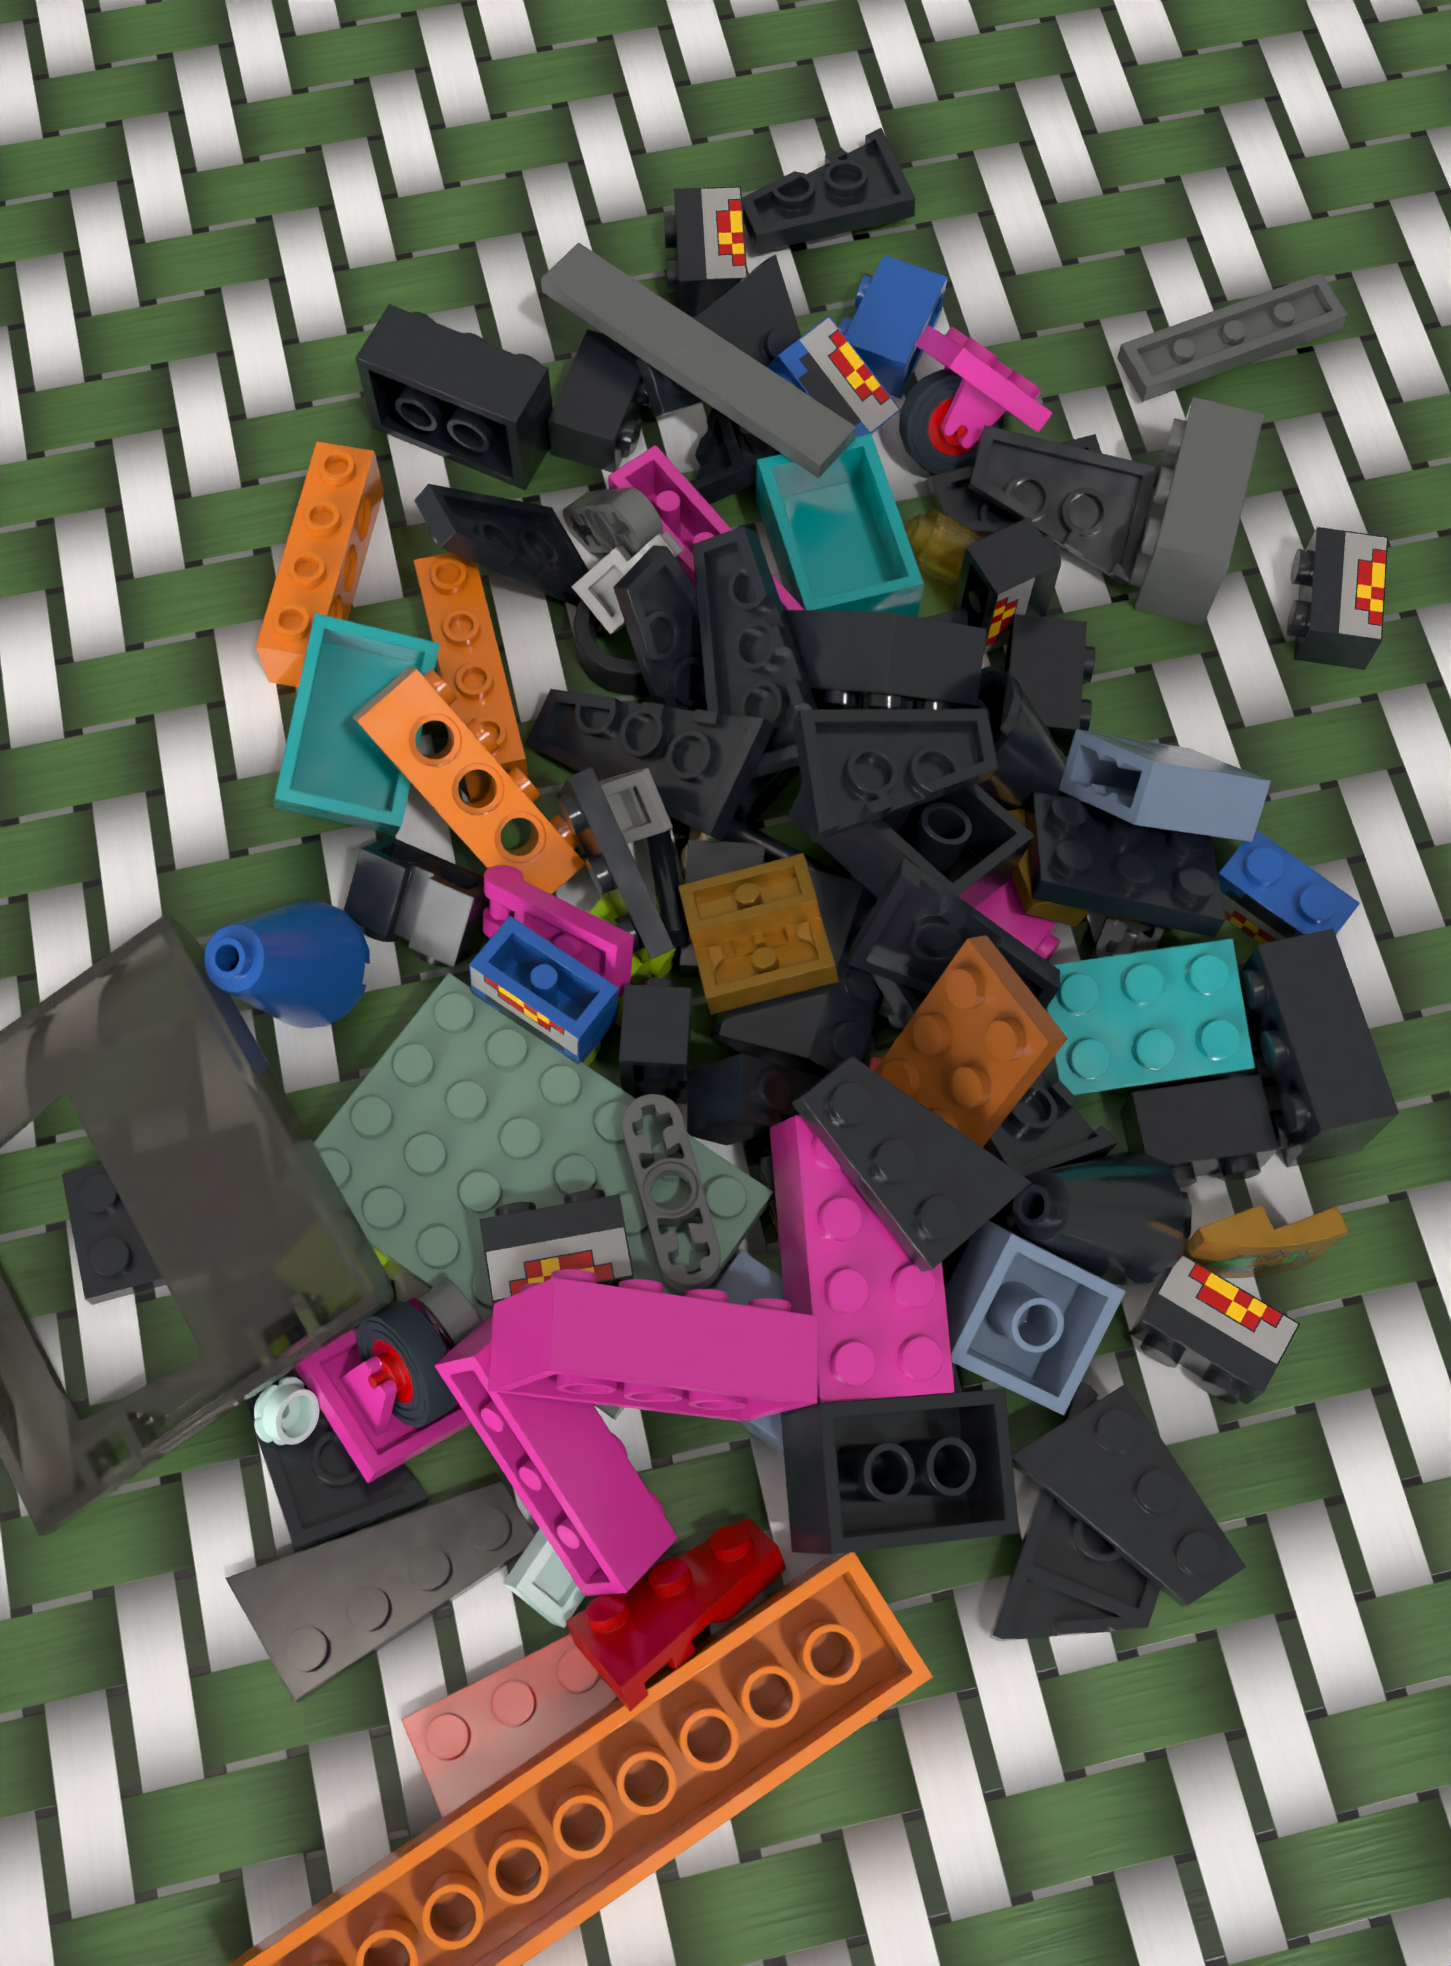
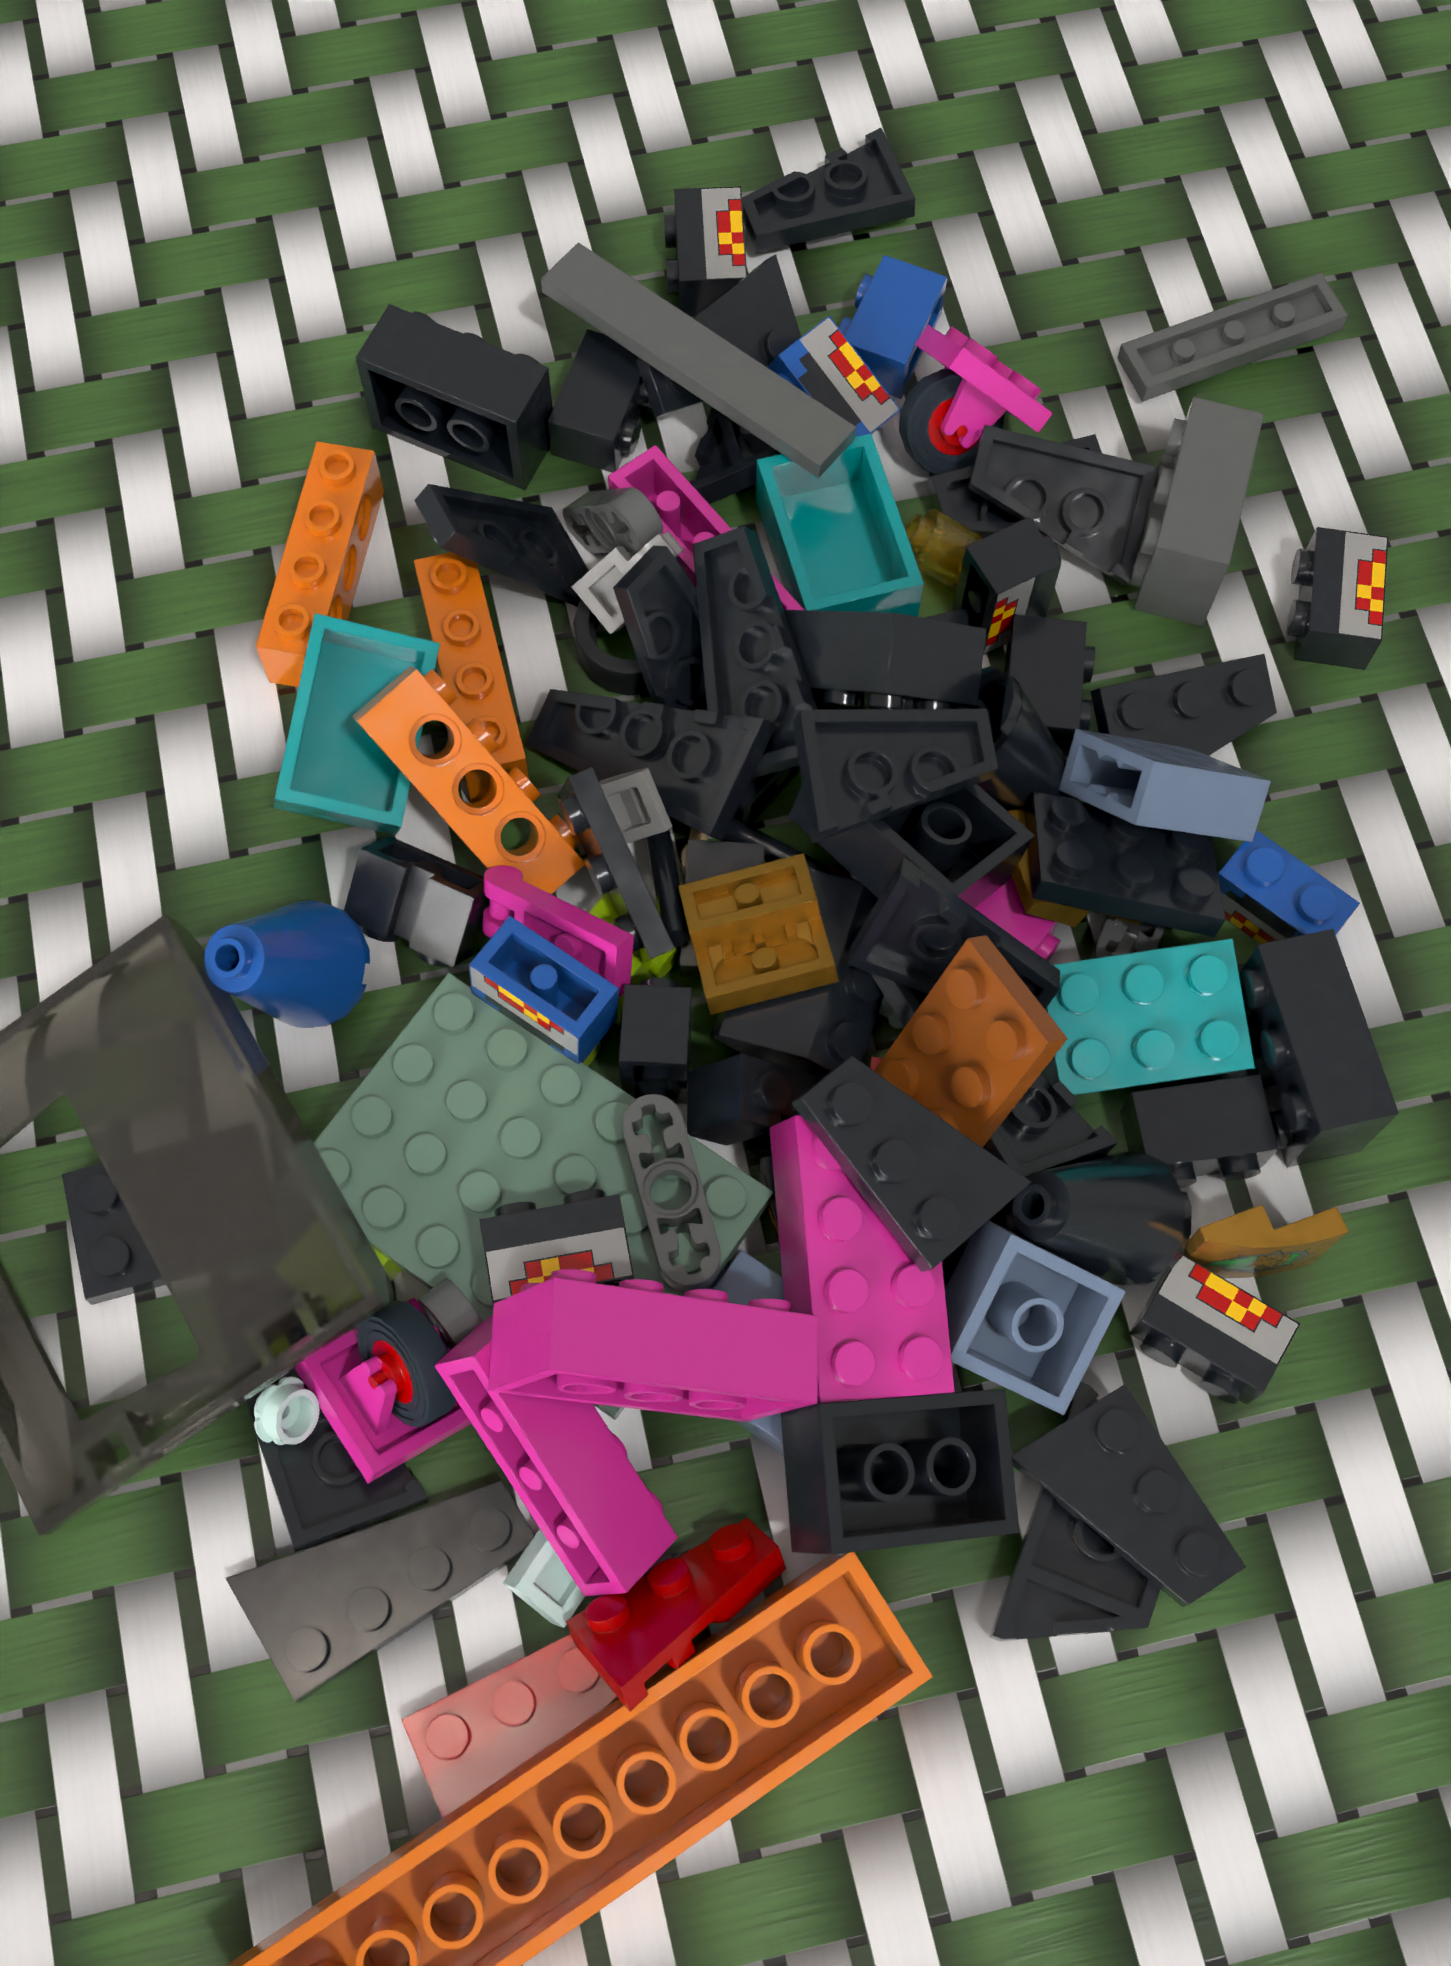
none -> black wing [1090,653,1277,756]

